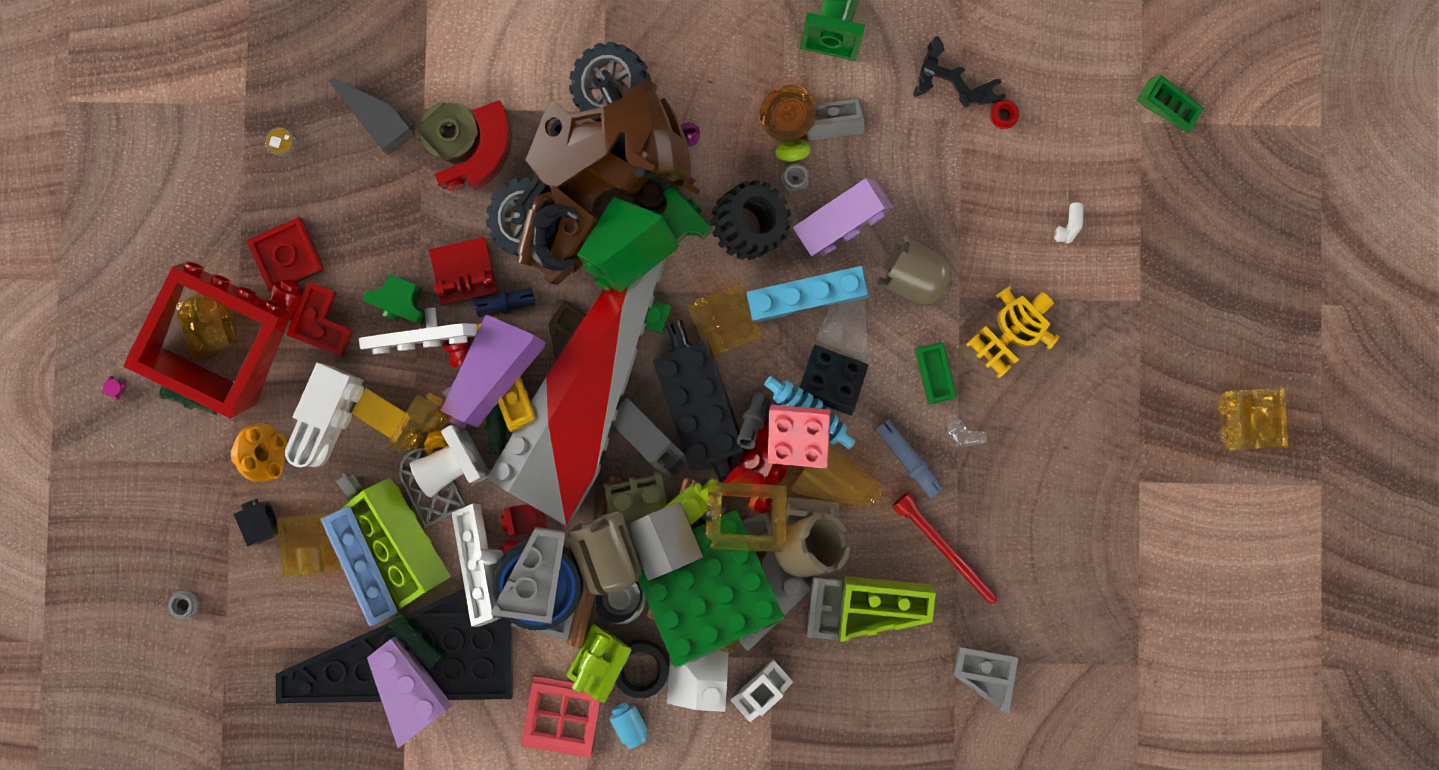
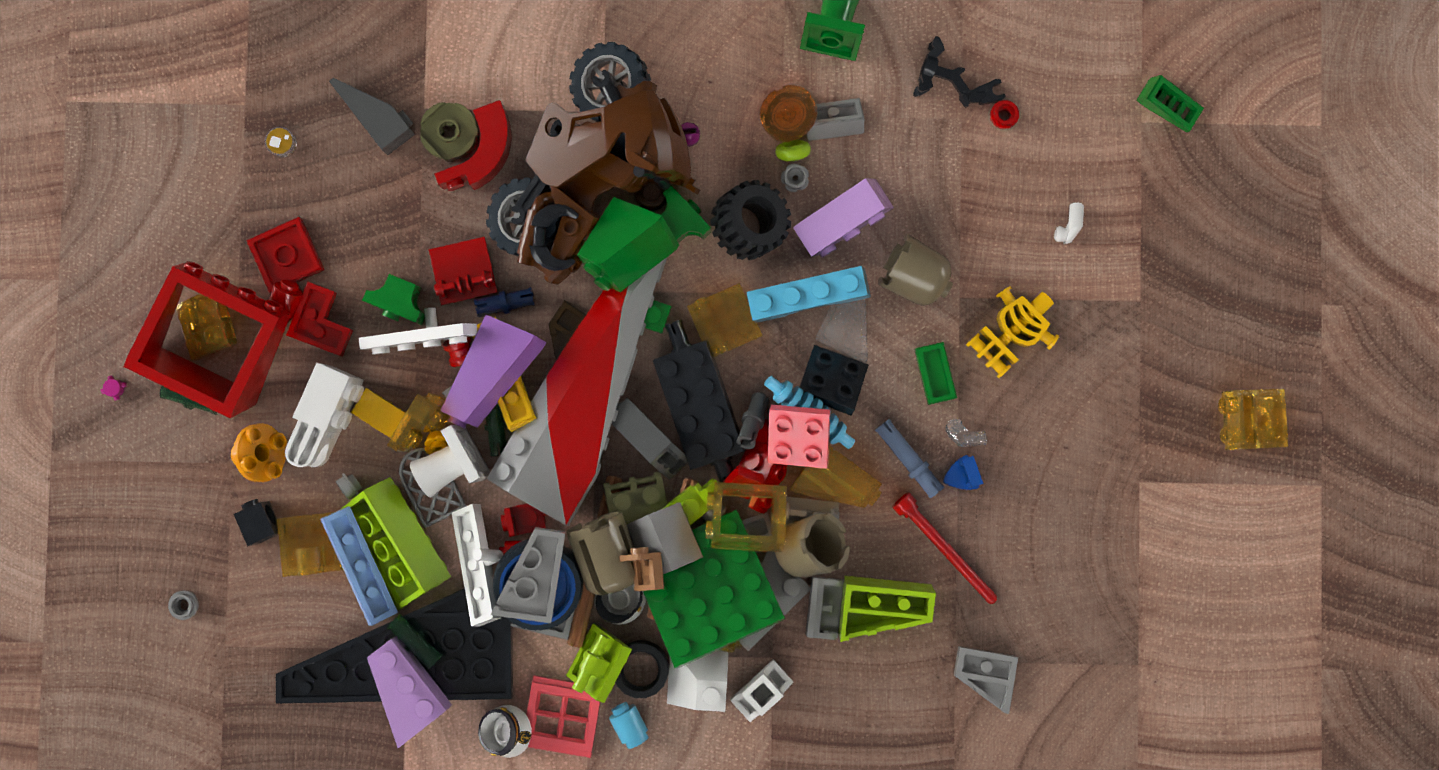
none -> white piece [478,705,532,758]
none -> medium nougat bracket [619,547,664,591]
none -> blue tile [943,455,984,490]

